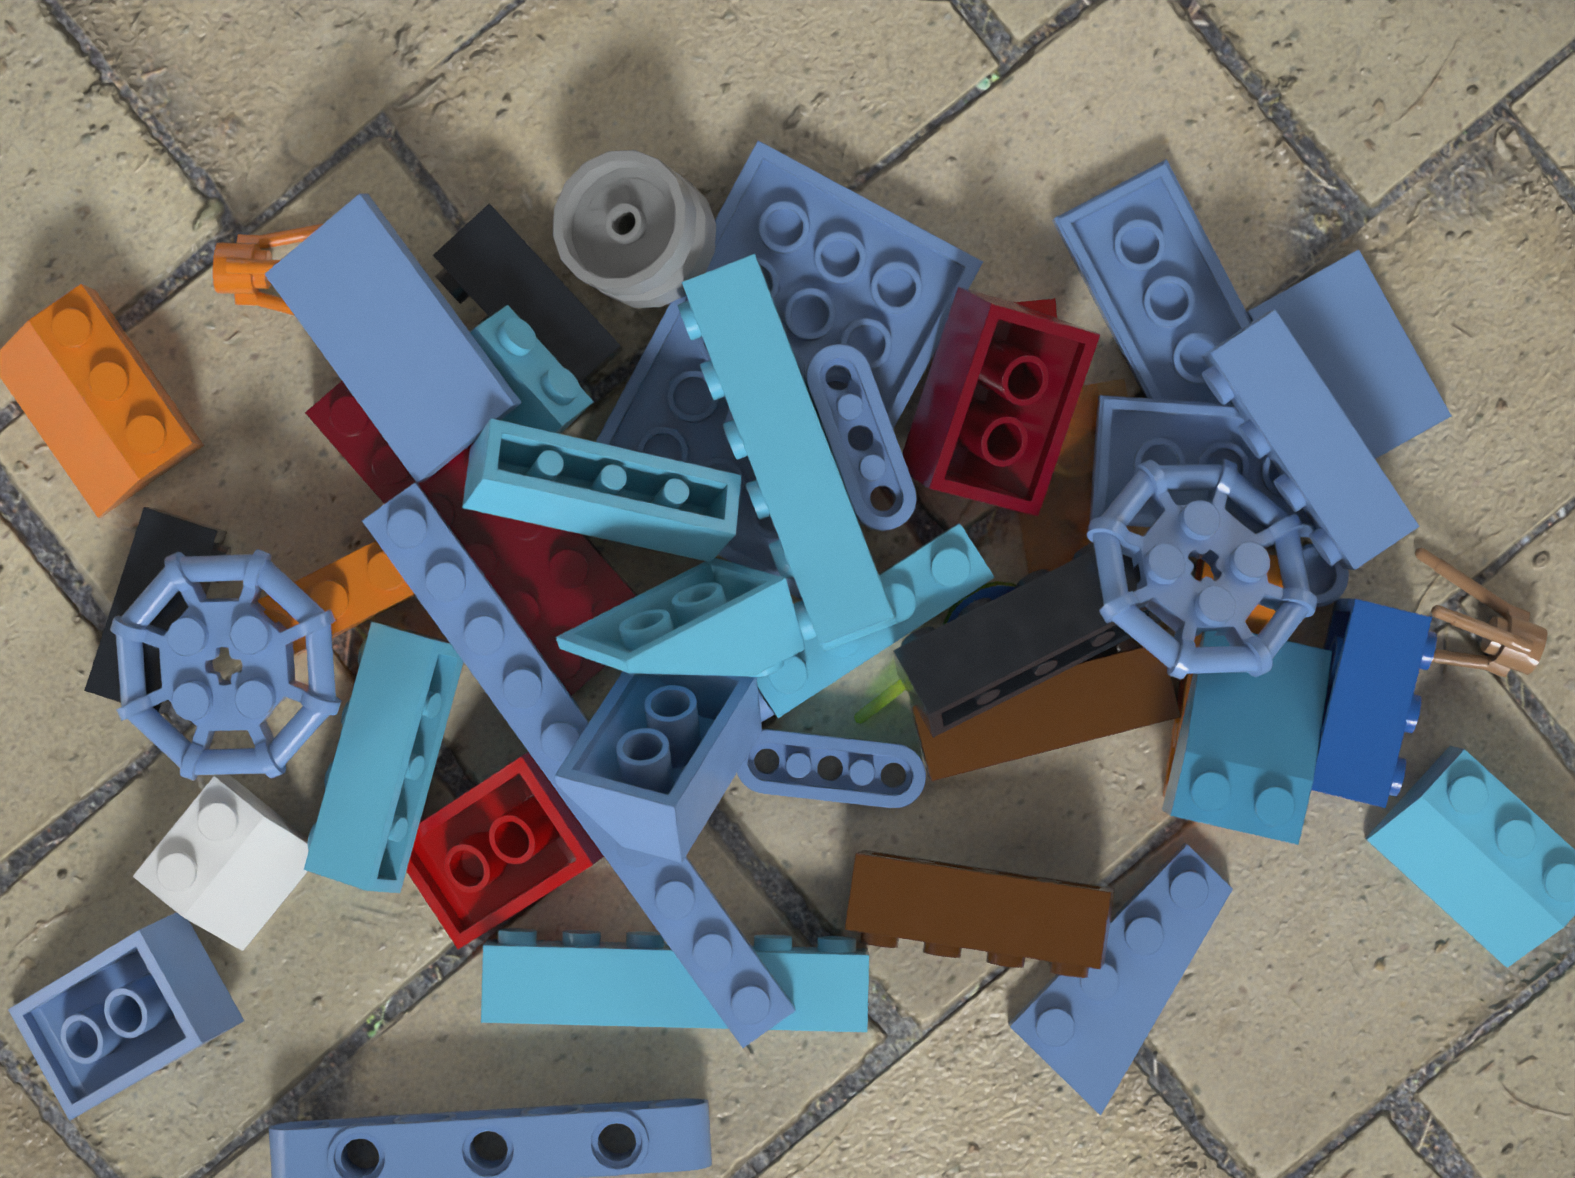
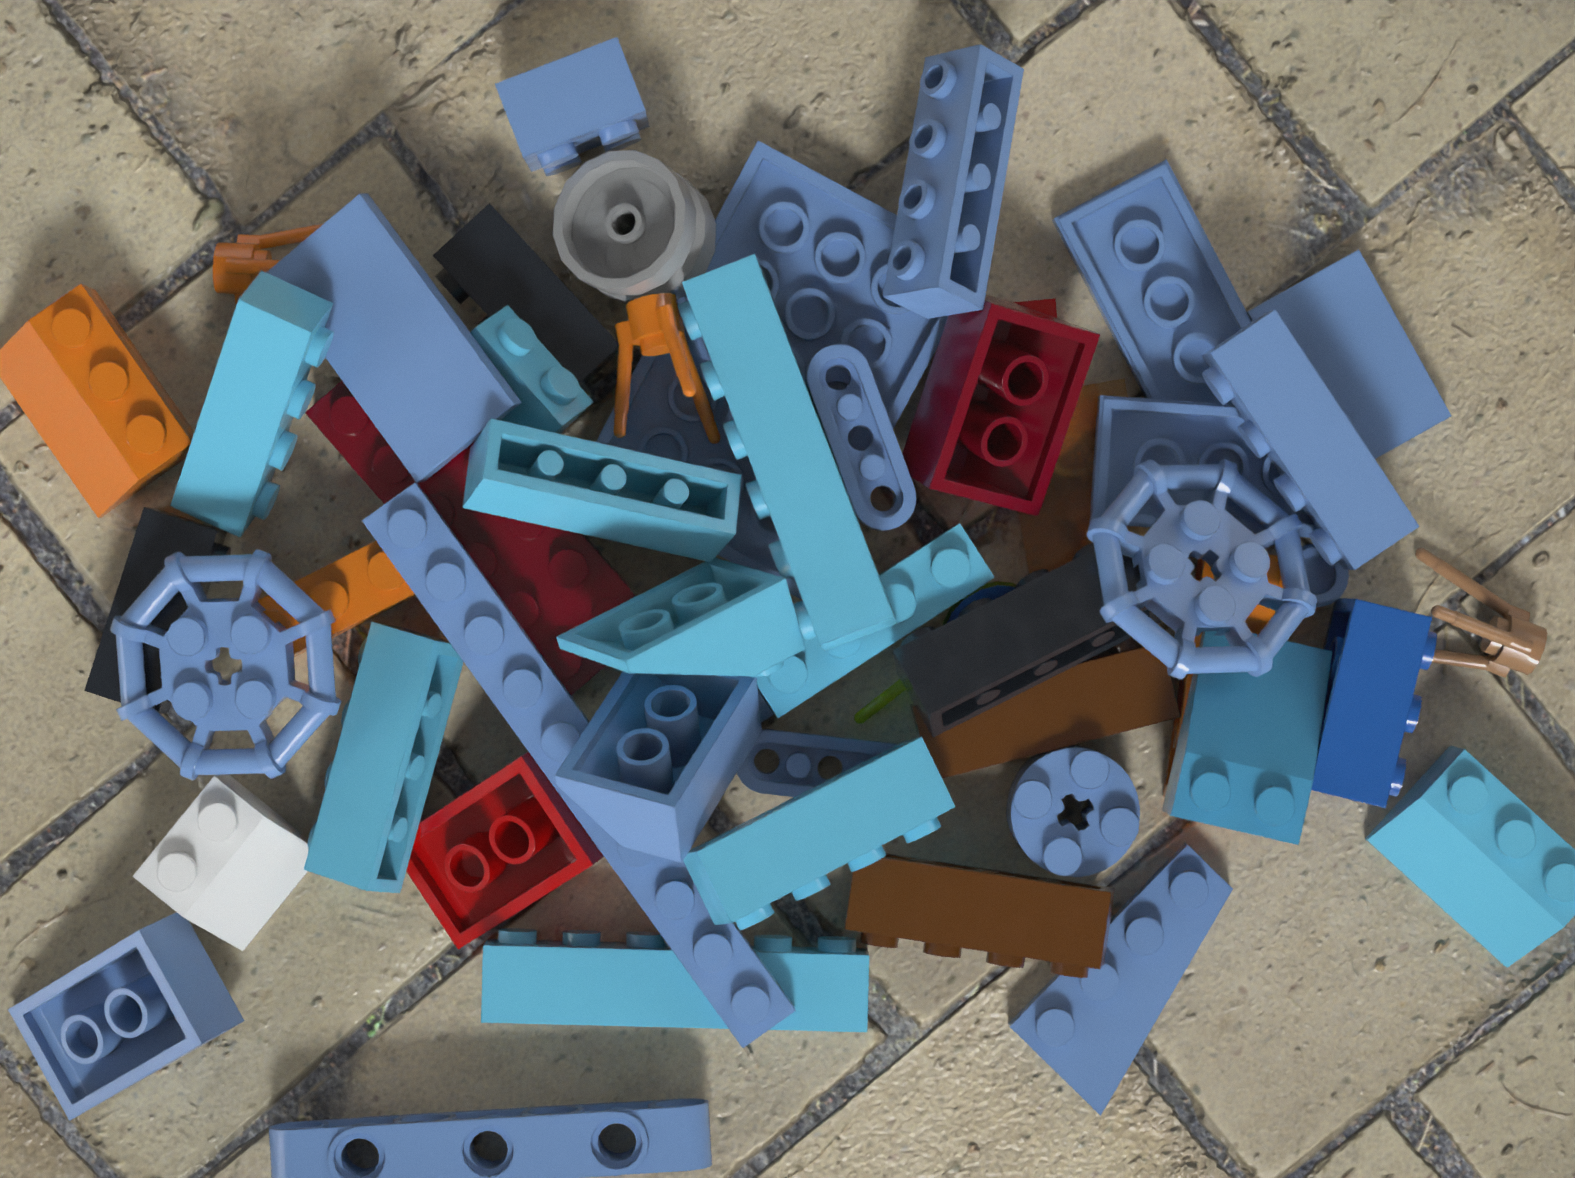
none -> medium azure brick [170,271,334,538]
none -> medium blue brick [495,37,650,176]
none -> orange plant [613,293,721,444]
none -> medium azure brick [683,737,956,930]
none -> medium blue brick [883,44,1024,319]
none -> medium blue brick [1006,745,1140,877]

